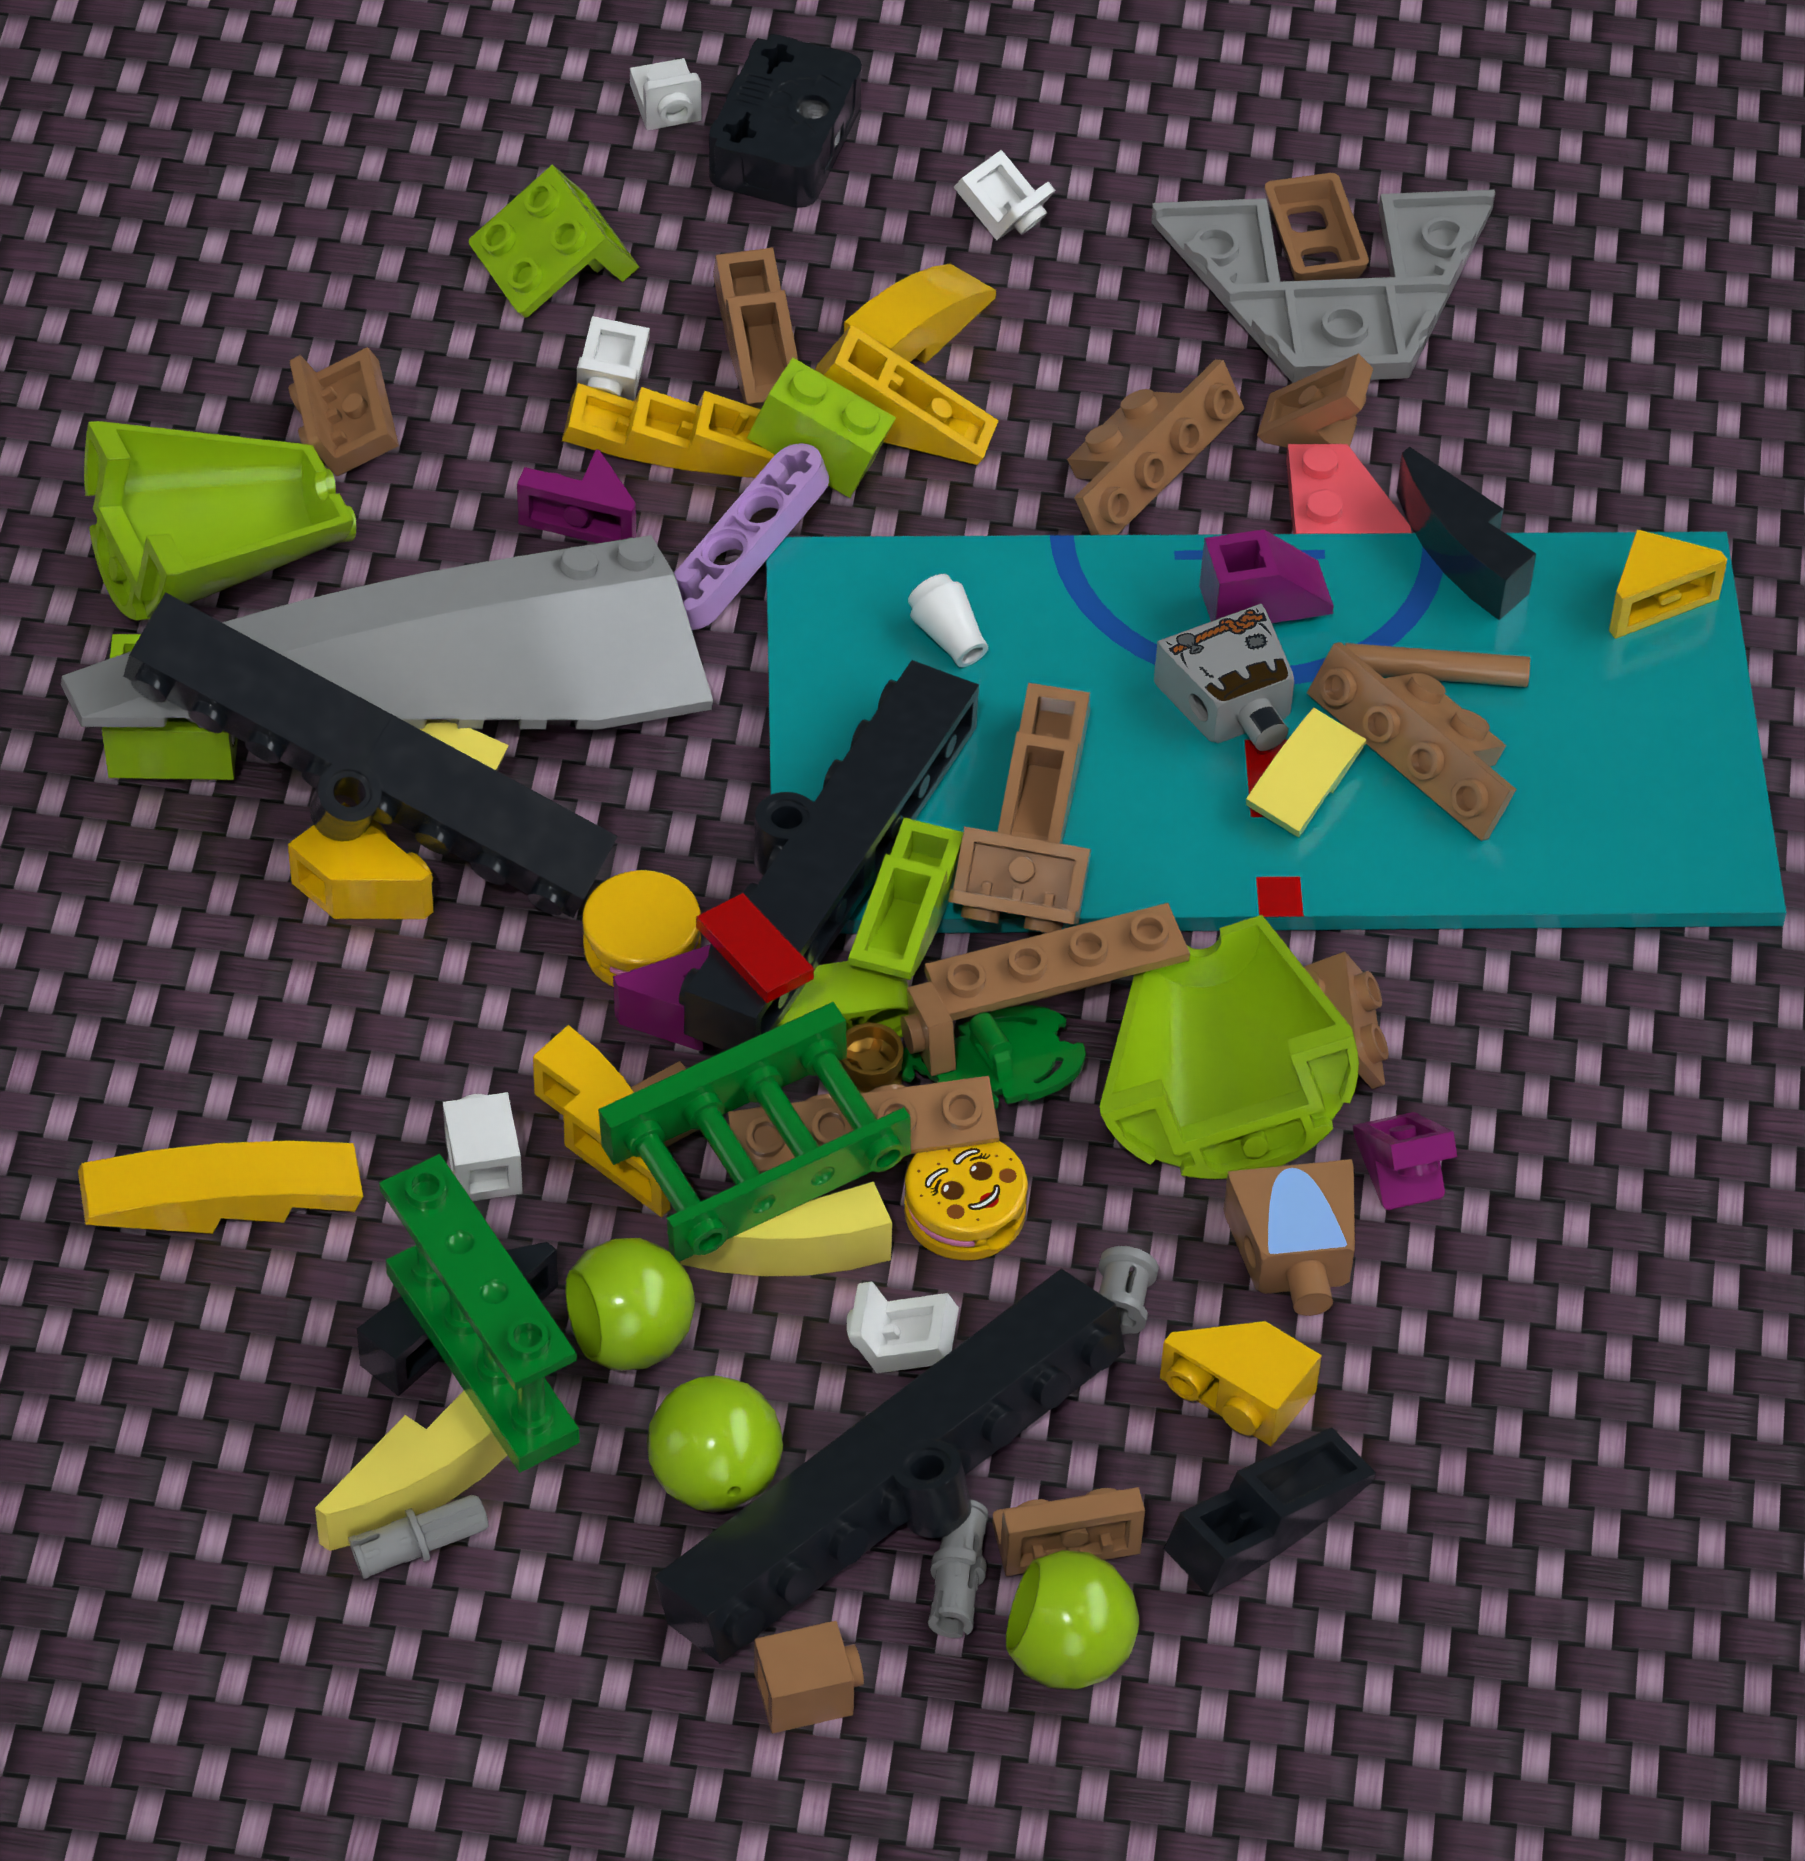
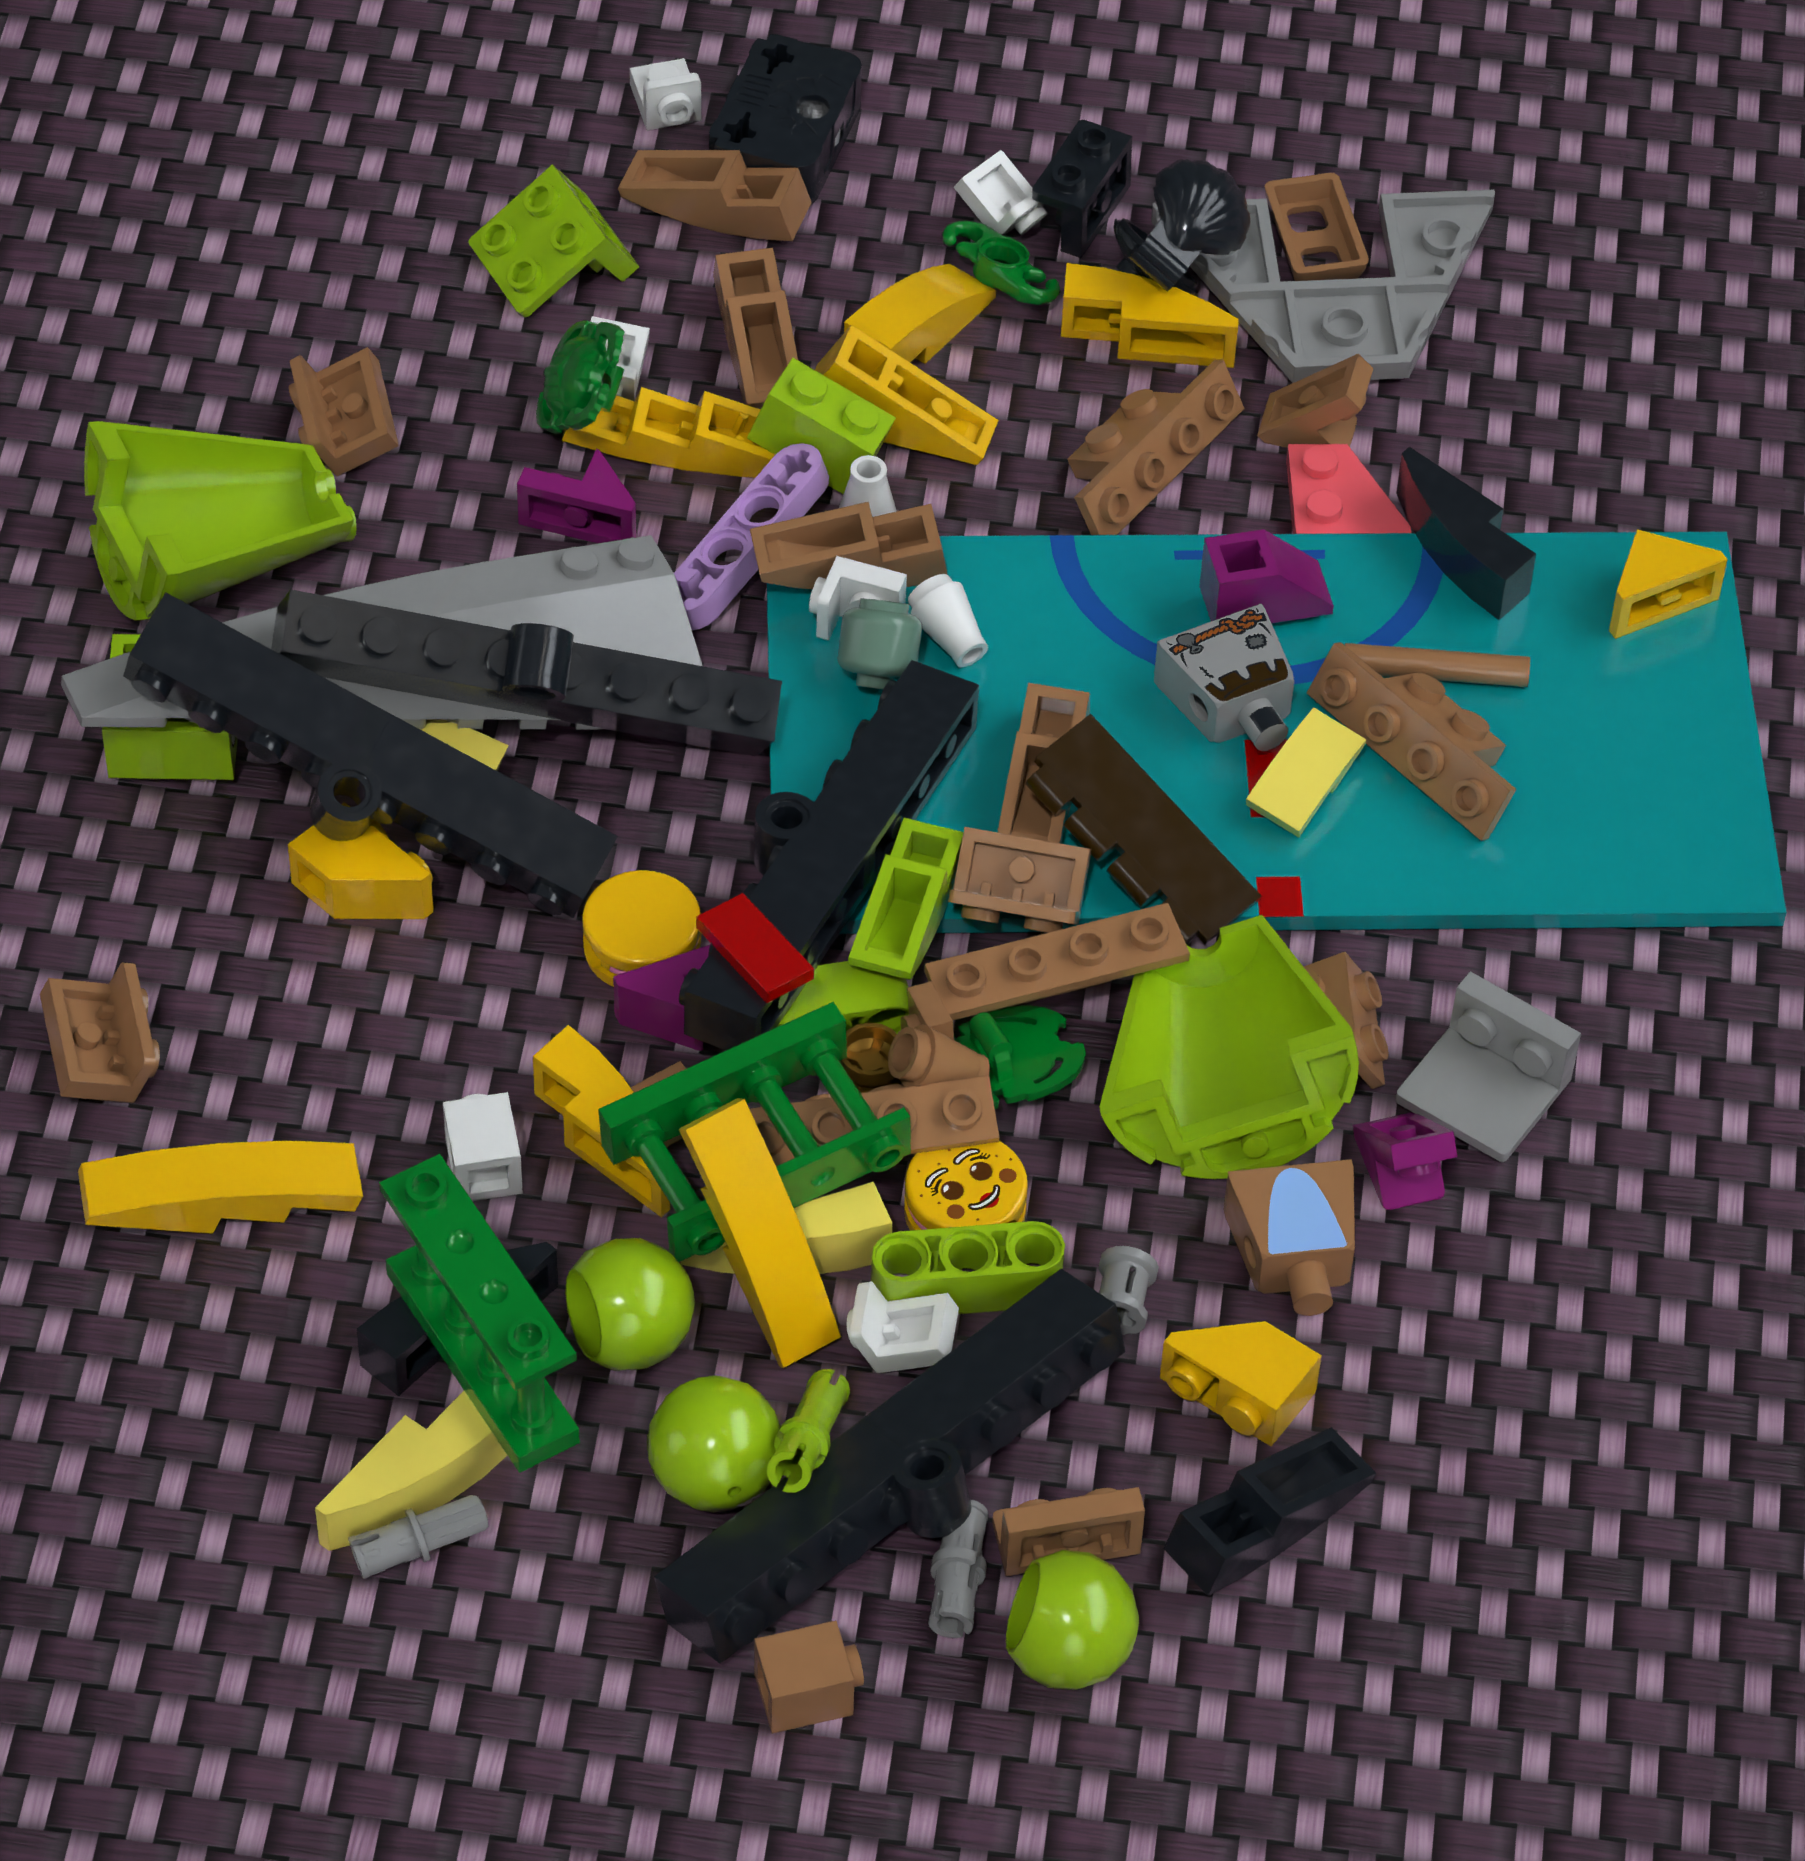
none -> medium nougat bracket [40,962,160,1103]
none -> black hinge [271,589,782,756]
none -> green shield [536,320,625,434]
none -> medium nougat slope [618,150,812,241]
none -> yellow slope [679,1098,841,1368]
none -> medium nougat slope [750,502,948,589]
none -> lime pin [767,1369,850,1493]
none -> white bracket [809,556,907,640]
none -> sand green head [837,598,922,689]
none -> white cone [839,455,897,517]
none -> lime beam [871,1221,1065,1314]
none -> medium nougat cone [888,1024,990,1087]
none -> green piece [942,220,1060,305]
none -> dark brown windscreen [1025,714,1261,945]
none -> black bracket [1032,120,1132,258]
none -> yellow slope [1061,263,1239,368]
none -> black animal [1113,159,1251,295]
none -> light grey bracket [1396,971,1581,1162]

